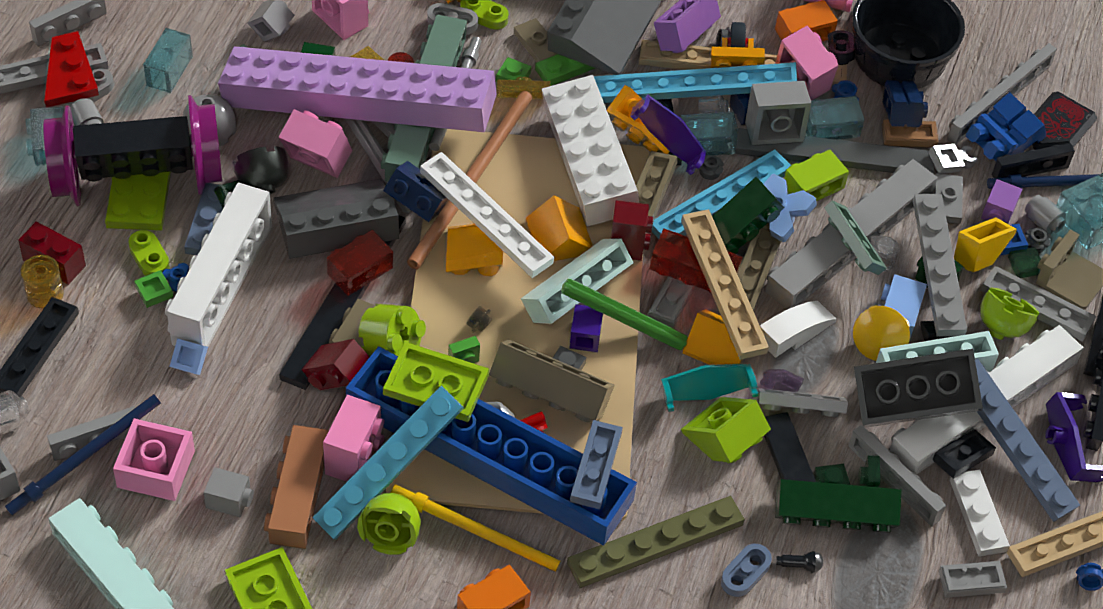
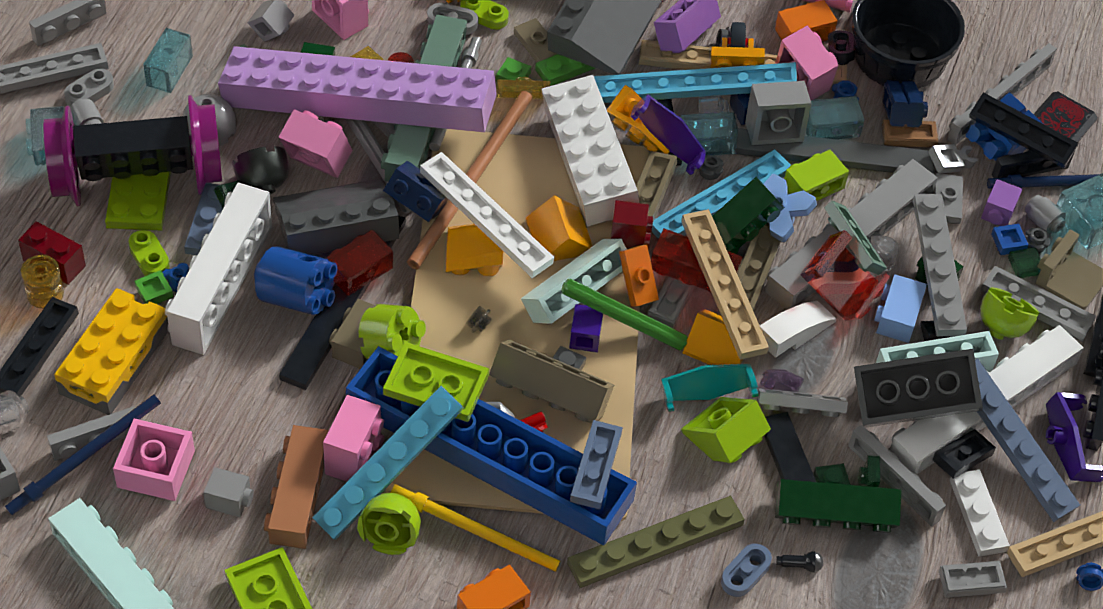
red wing [44,31,99,108] -> none
light blue plate [169,338,208,375] -> none
dark red brick [302,339,370,391] -> none
bright green plate [448,336,480,363] -> none
yellow dish [853,305,910,361] -> none
yellow slope [954,217,1017,272] -> none
none -> yellow piece [54,288,168,415]
none -> blue cylinder [254,246,337,315]
none -> orange plate [619,245,659,307]
none -> clear red panel [800,230,890,321]
none -> black plate [969,92,1079,168]

